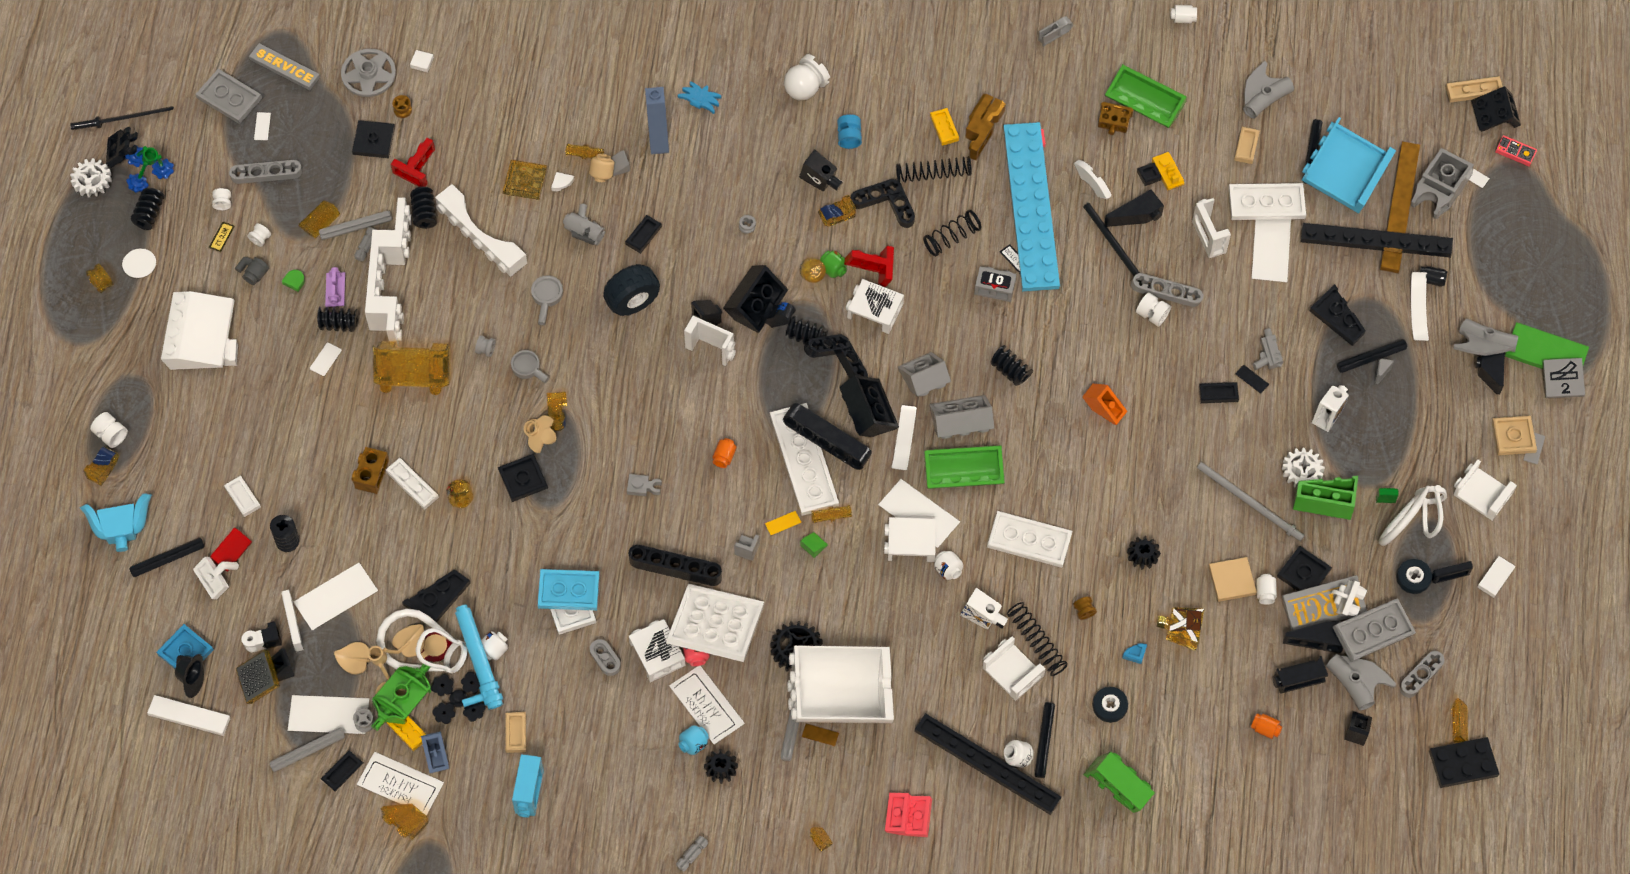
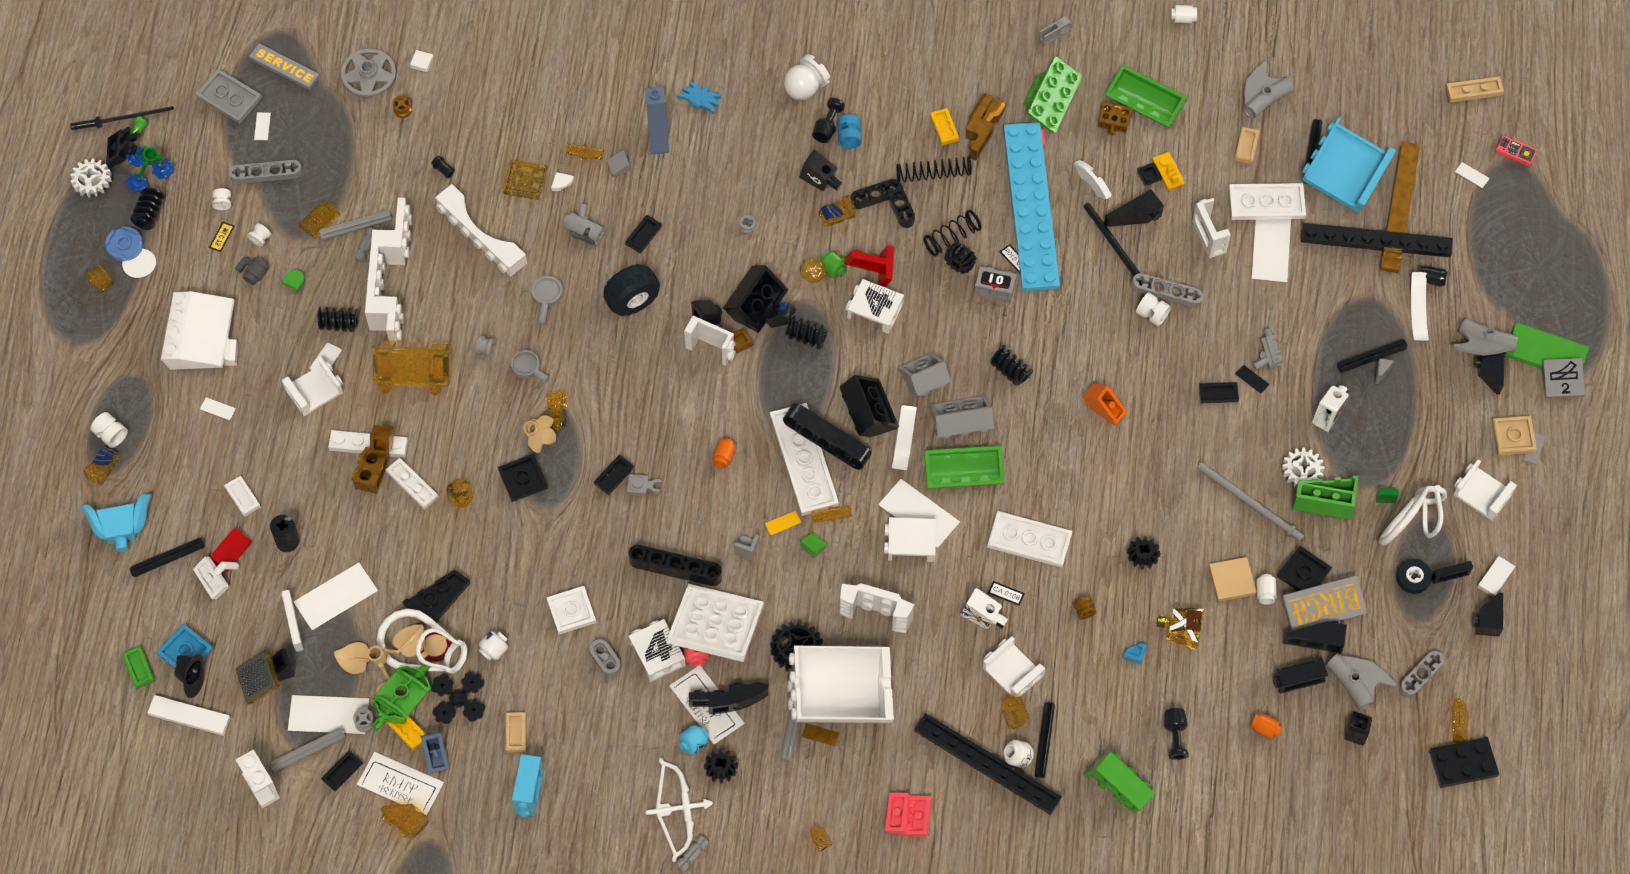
leg [241,621,282,652] -> none
lavender hinge [325,267,345,307] -> none
black plate [352,120,395,158] -> none
red bracket [391,138,435,187] -> none
black piece [410,187,437,229] -> none
medium azure cylinder [455,605,504,710] -> none
medium azure plate [538,569,600,611] -> none
tan head [589,154,615,182] -> none
black beam [804,334,868,378] -> none
white head [934,551,963,580] -> none
black piece [1007,602,1068,676] -> none
black bush [1092,687,1128,723] -> none
black wing [1309,284,1366,346] -> none
white hips [1331,580,1367,616] -> none
light grey tile [1333,598,1416,662] -> none
light grey brick [1411,148,1474,219] -> none
black bracket [1472,86,1521,132] -> none
none -> medium blue tile [105,226,144,262]
none -> bright green tile [122,646,155,689]
none -> bright green arm [130,116,147,135]
none -> white sticker [200,397,236,420]
none -> white panel [236,749,280,808]
none -> white panel [282,357,343,416]
none -> white plate [328,430,408,458]
none -> pearl gold brick [370,425,393,455]
none -> black pin [431,156,455,178]
none -> black plate [594,455,634,495]
none -> white piece [645,758,713,862]
none -> black slope [689,682,769,714]
none -> pearl gold tile [733,328,753,354]
none -> black piece [812,98,845,143]
none -> white plate [840,583,914,633]
none -> black gear [944,242,977,274]
none -> sticker [988,581,1025,606]
none -> clear yellow brick [1001,696,1029,730]
none -> bright green bracket [1023,56,1082,134]
none -> black piece [1164,708,1189,760]
none -> black slope [1473,592,1503,637]

